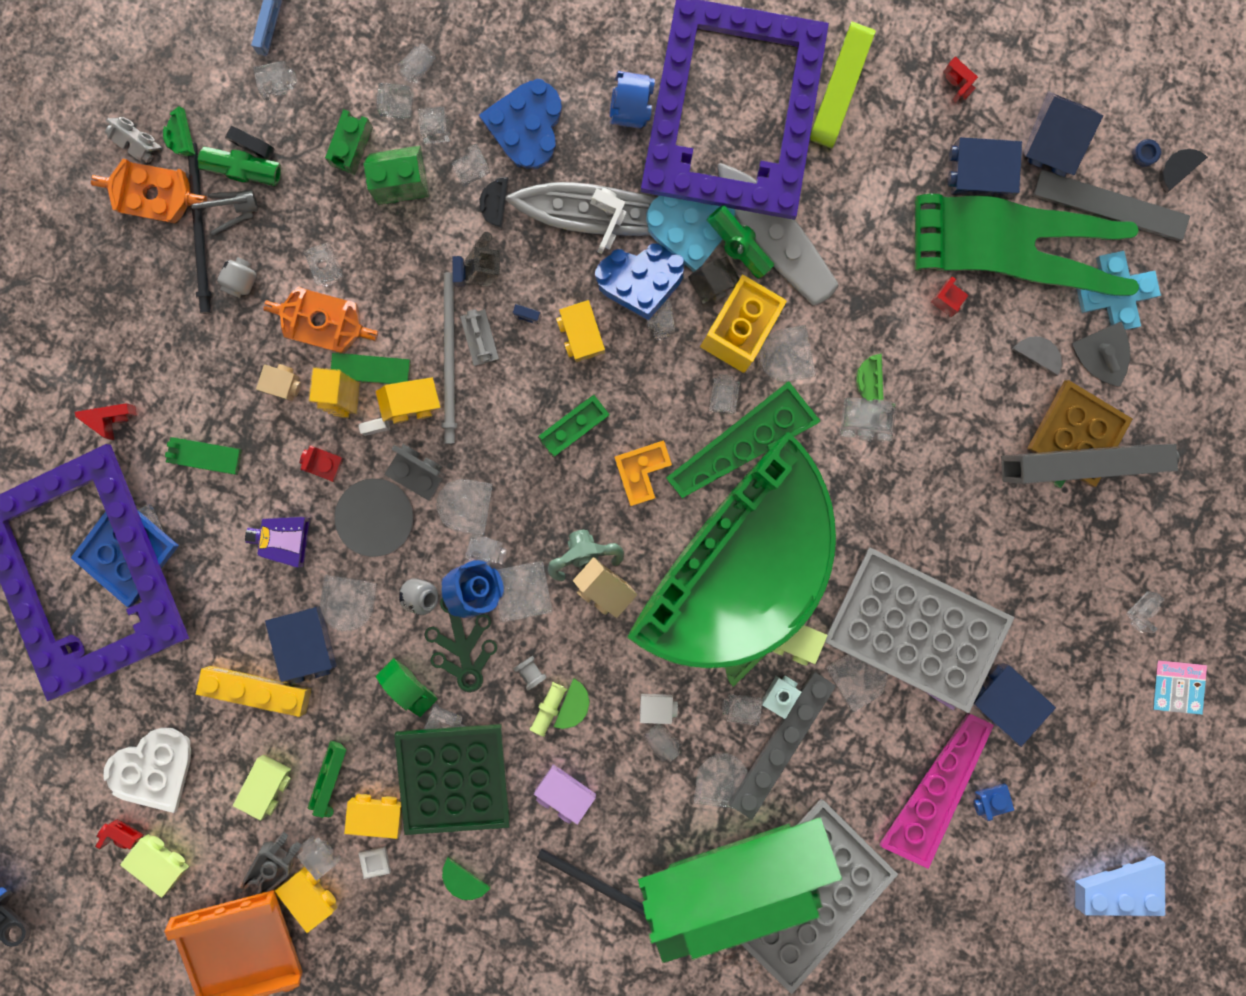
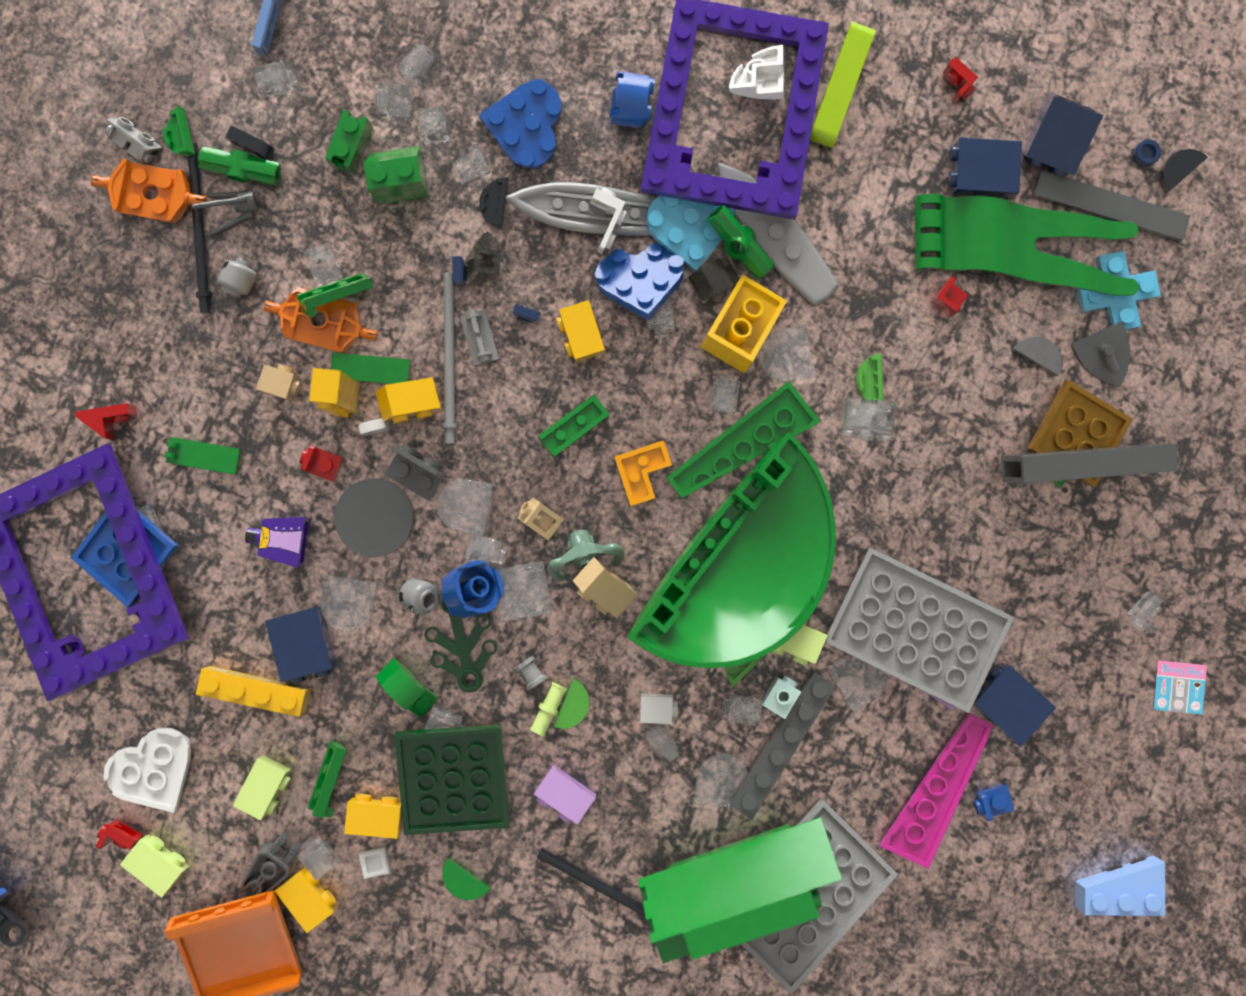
none -> green hinge [296,273,373,317]
none -> tan bracket [518,497,564,541]
none -> white brick [729,45,784,99]

